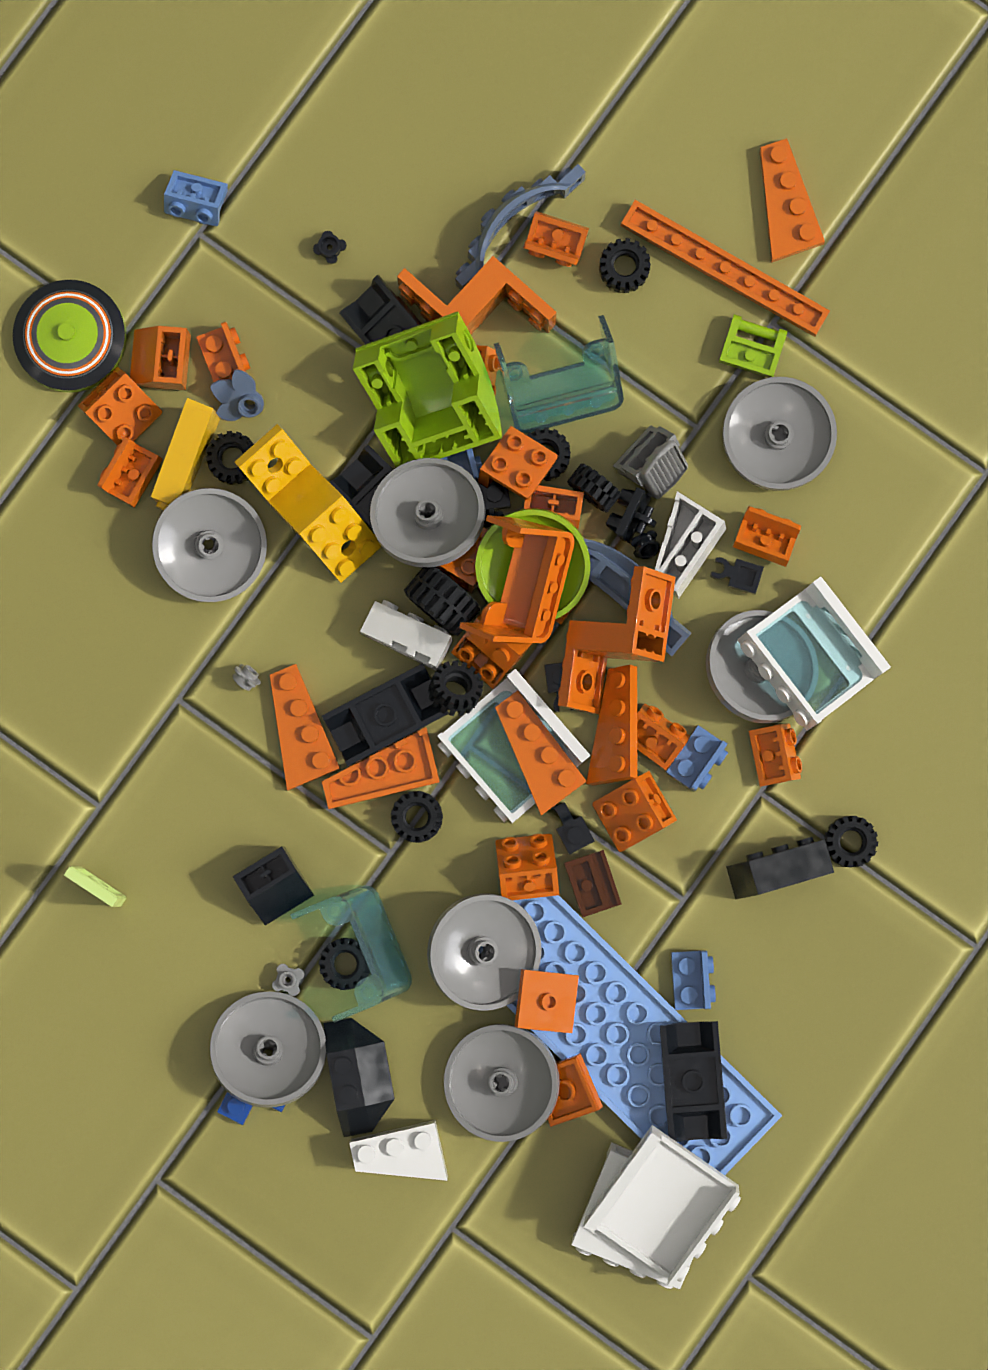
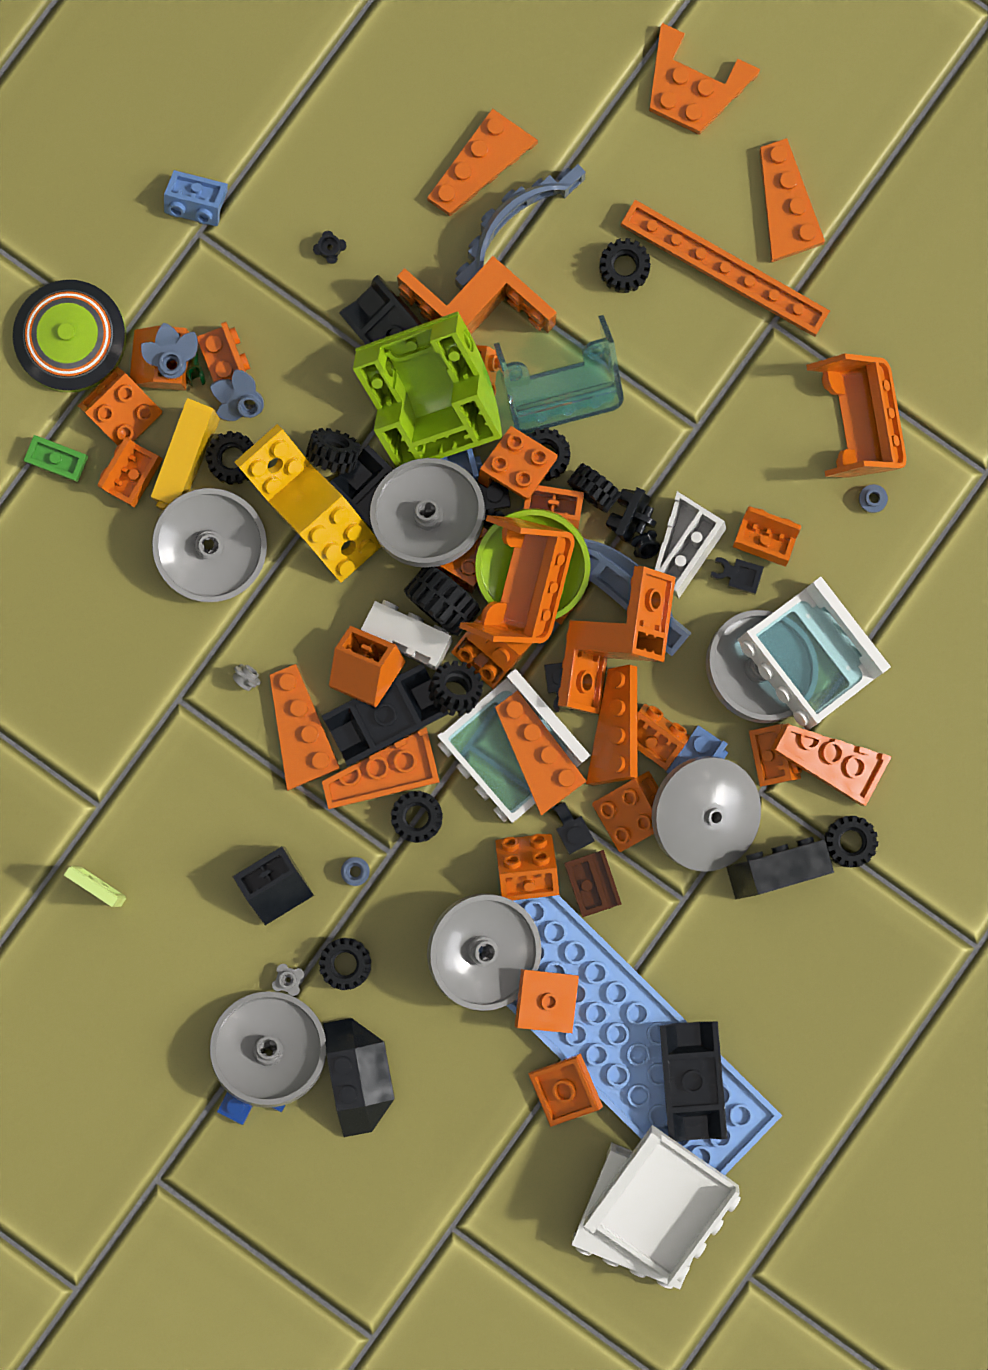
clear light blue windscreen [290,885,412,1022] -> none
white wedge [349,1120,448,1181] -> none
light grey dish [444,1024,560,1142] -> none
orange bracket [523,211,589,267] -> none
light grey piece [613,425,688,499] -> none
medium blue bracket [671,950,716,1010] -> none
lime plate [719,314,788,378] -> none
light grey dish [722,377,837,491] -> none
none -> bright green plate [24,435,88,482]
none -> sand blue plate [141,323,198,379]
none -> dark green hand [186,352,206,387]
none -> black tyre [305,428,361,474]
none -> orange slope [329,626,406,708]
none -> sand blue plate [341,857,370,886]
none -> orange wing [427,108,538,216]
none -> orange wing [649,23,760,135]
none -> light grey dish [652,756,761,872]
none -> wing [771,724,892,806]
none -> orange windscreen [806,353,906,478]
none -> sand blue plate [859,484,888,513]

